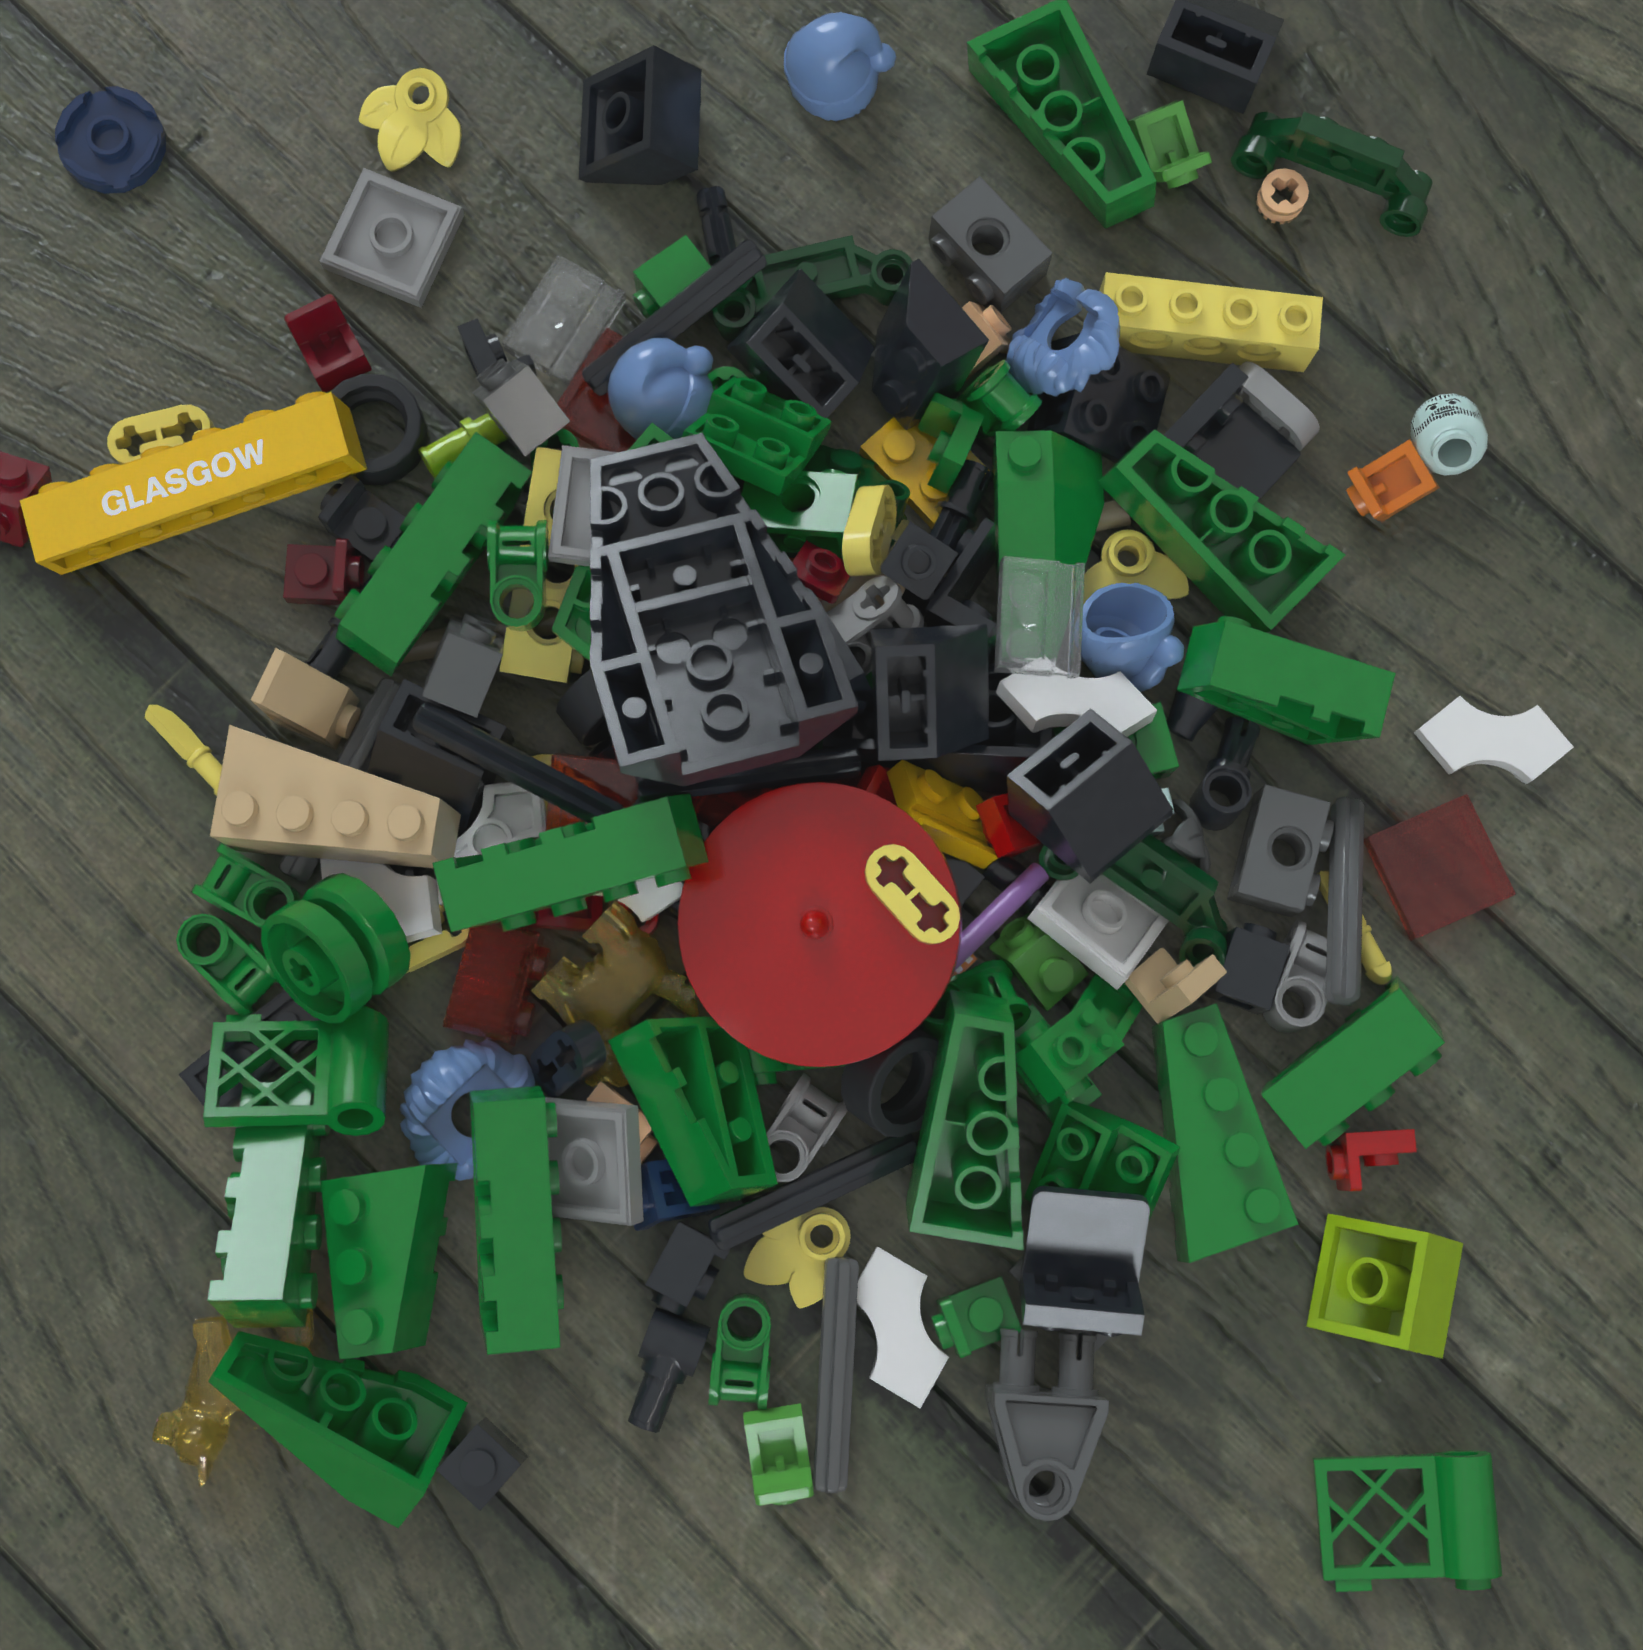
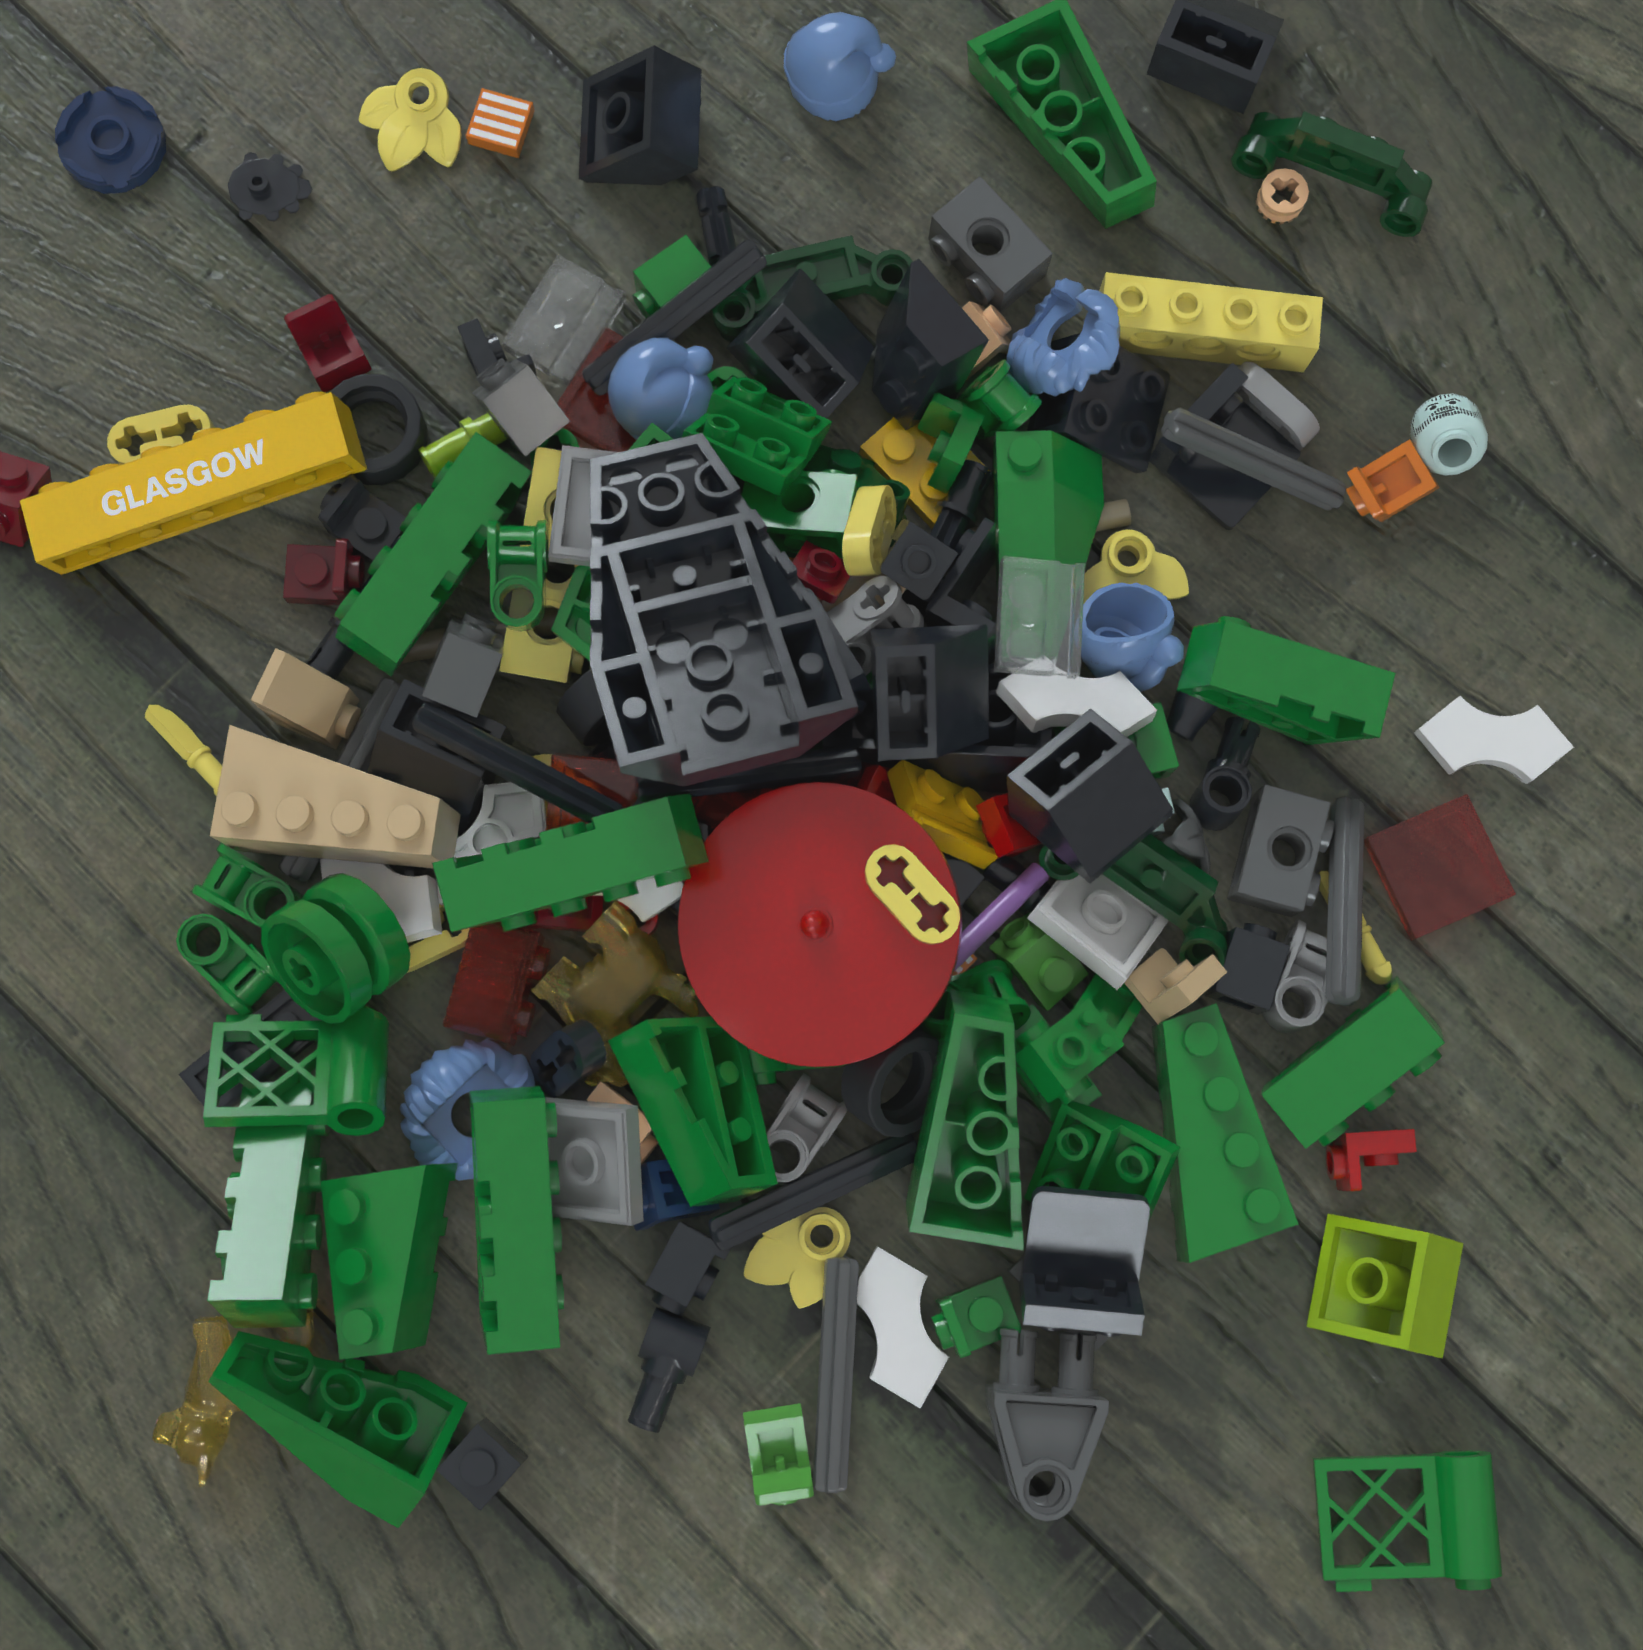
light grey tile [320,168,464,308] -> none
green piece [708,1292,771,1410] -> none
green wedge [1098,429,1346,632] -> none
bright green bracket [1128,100,1212,189] -> none
none -> black piece [228,152,313,222]
none -> orange tile [466,88,535,159]
none -> dark grey axle [1161,408,1347,510]

